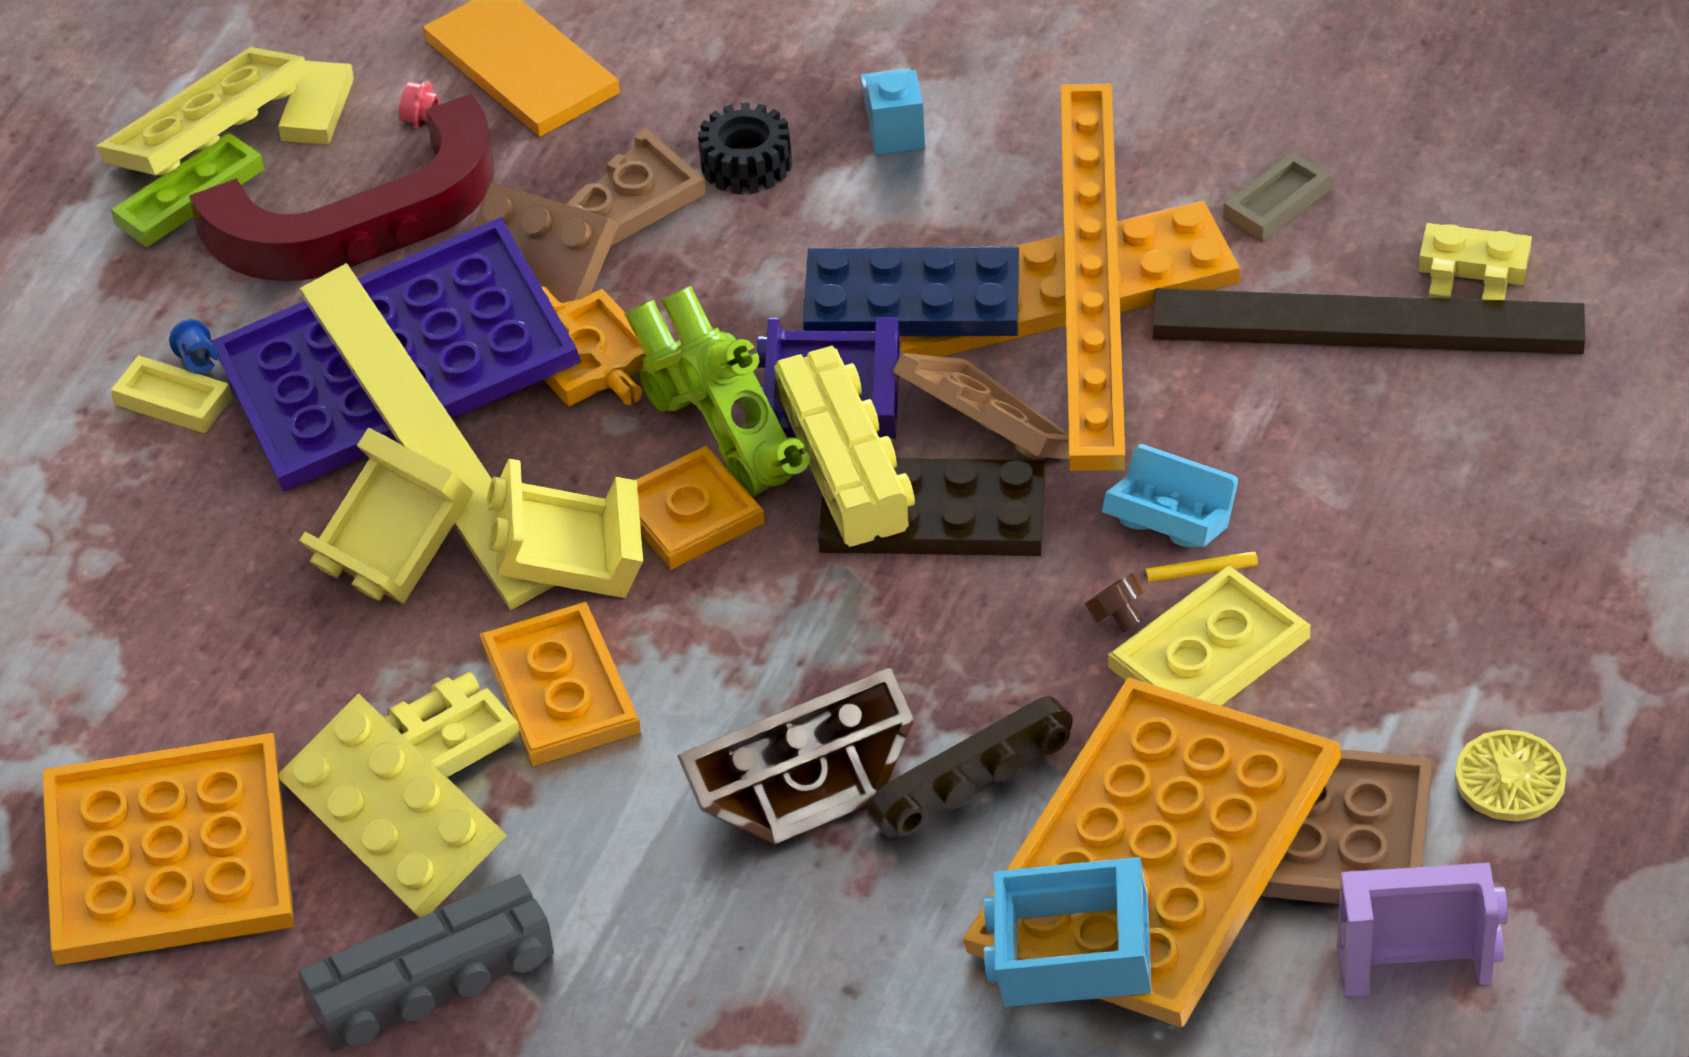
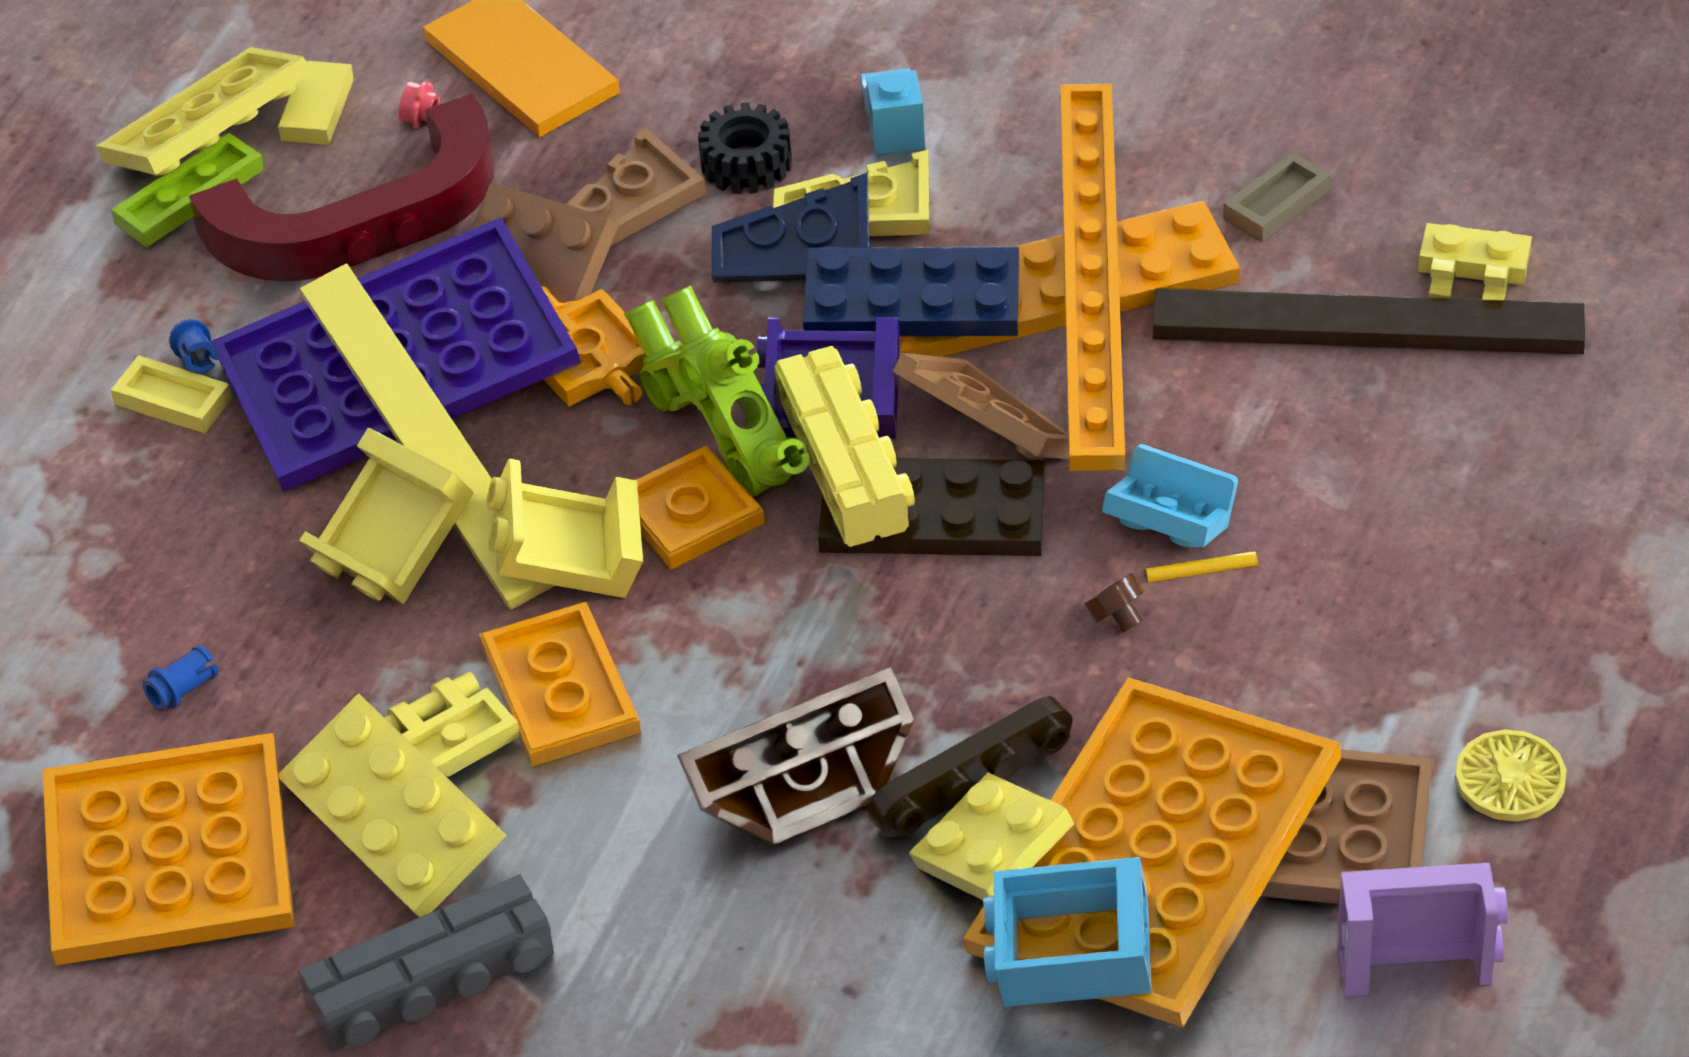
light yellow tile [1108,565,1311,706] -> none
none -> blue pin [142,645,219,710]
none -> dark blue wing [712,172,870,282]
none -> light yellow wing [773,150,930,236]
none -> light yellow plate [909,773,1074,900]

